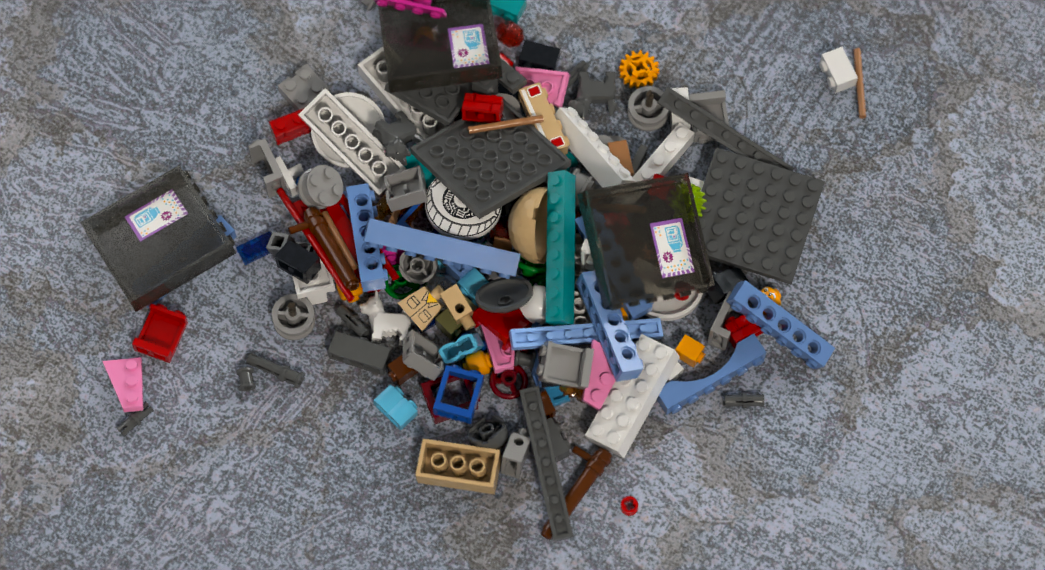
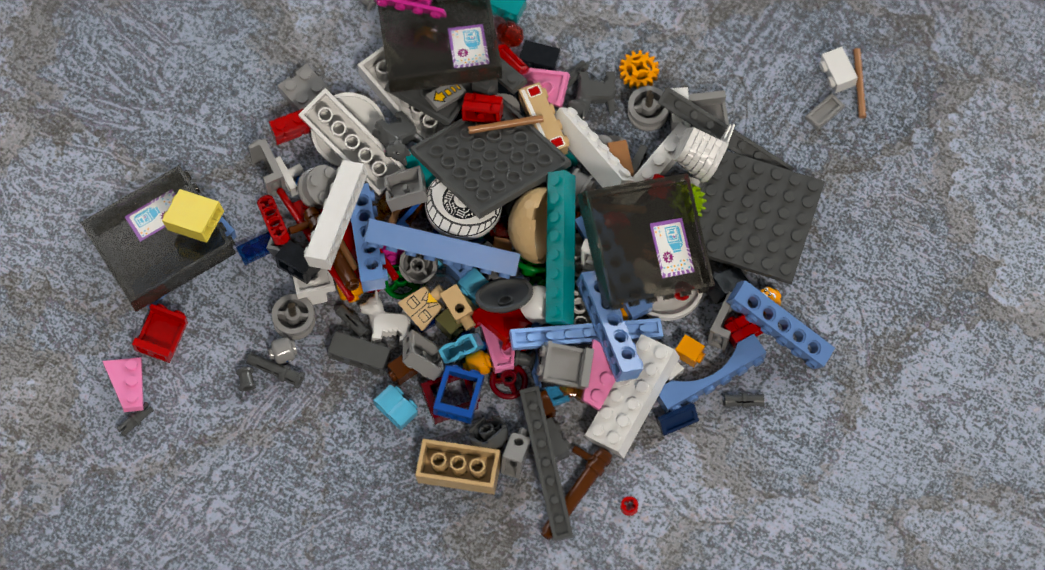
none -> light yellow brick [162,189,224,243]
none -> red beam [257,195,290,245]
none -> light grey head [268,337,298,364]
none -> white brick [304,160,368,270]
none -> light grey tile [425,78,467,112]
none -> red tile [492,44,529,75]
none -> dark blue tile [657,403,699,436]
none -> white piece [673,124,735,183]
none -> light grey tile [805,93,845,131]

